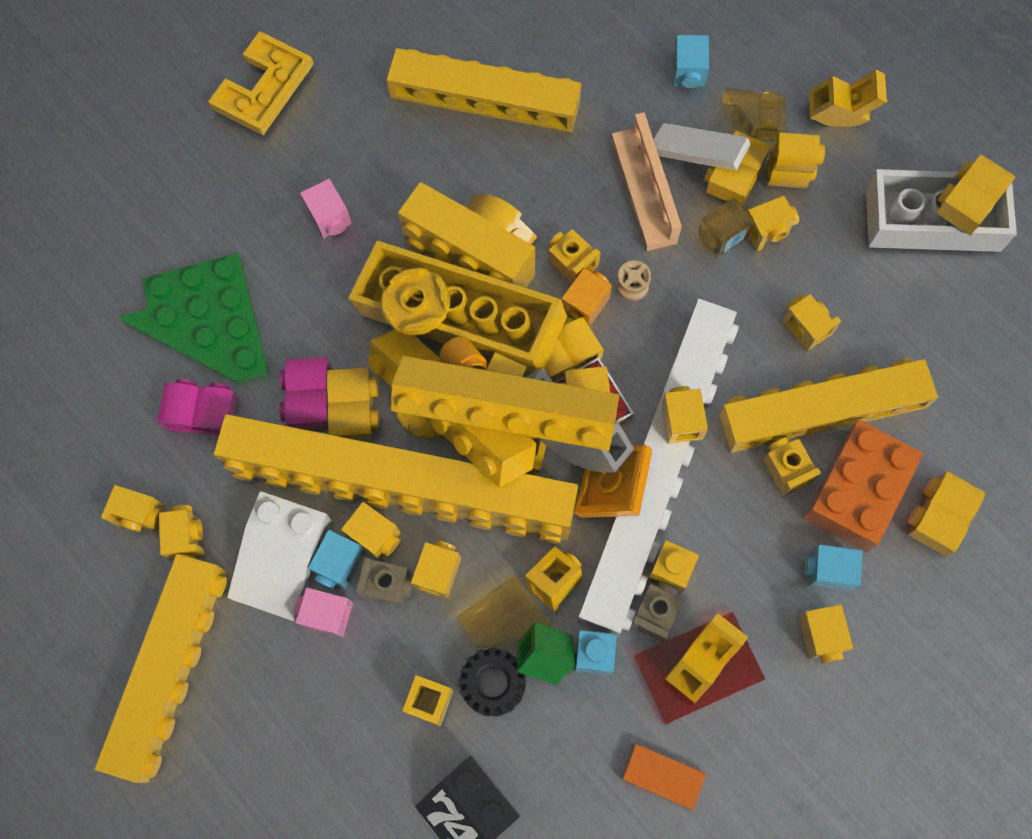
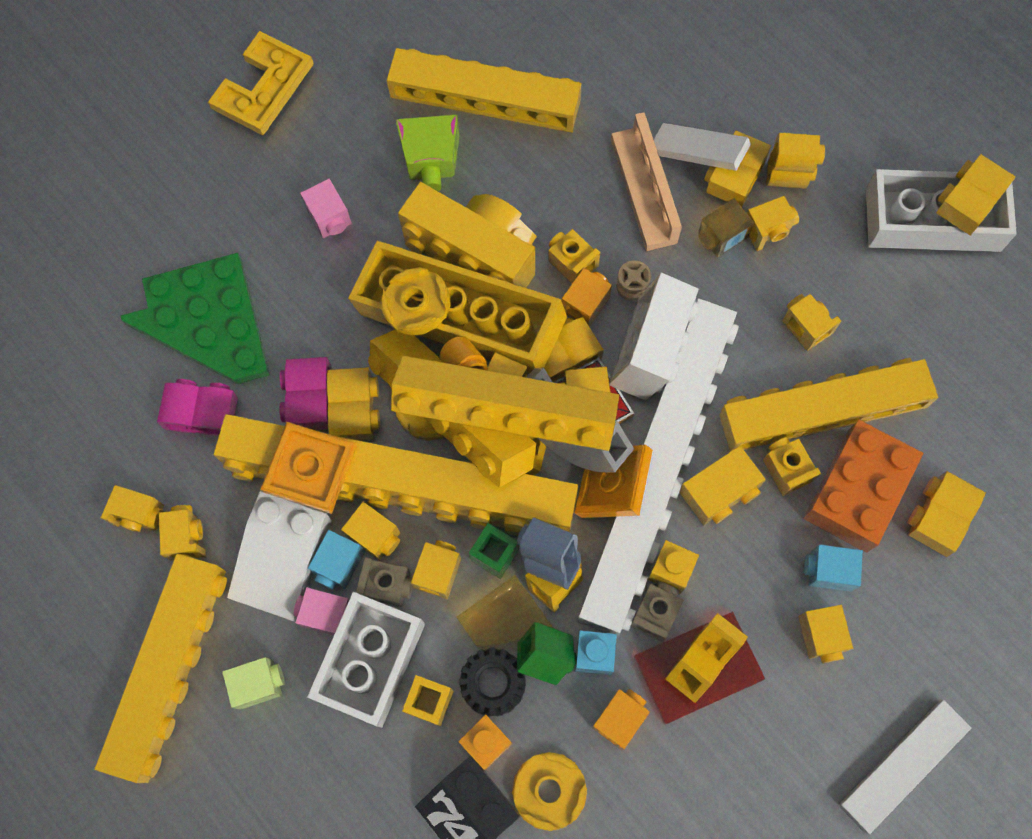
orange tile [622,744,706,810] -> none
yellow brick [661,386,708,444] -> none
medium azure brick [673,35,709,88] -> none
clear yellow wing [722,88,786,141] -> none
yellow brick [809,70,887,127] -> none
none -> yellowish green brick [222,657,285,710]
none -> light orange tile [260,422,357,514]
none -> white brick [307,592,425,728]
none -> lime torso [396,115,460,191]
none -> light orange brick [458,714,513,770]
none -> green brick [468,523,519,579]
none -> yellow tile [512,752,587,831]
none -> sand blue brick [517,517,581,589]
none -> light orange brick [592,689,650,750]
none -> white brick [609,273,699,401]
none -> yellow brick [679,445,766,526]
none -> white tile [838,700,972,835]

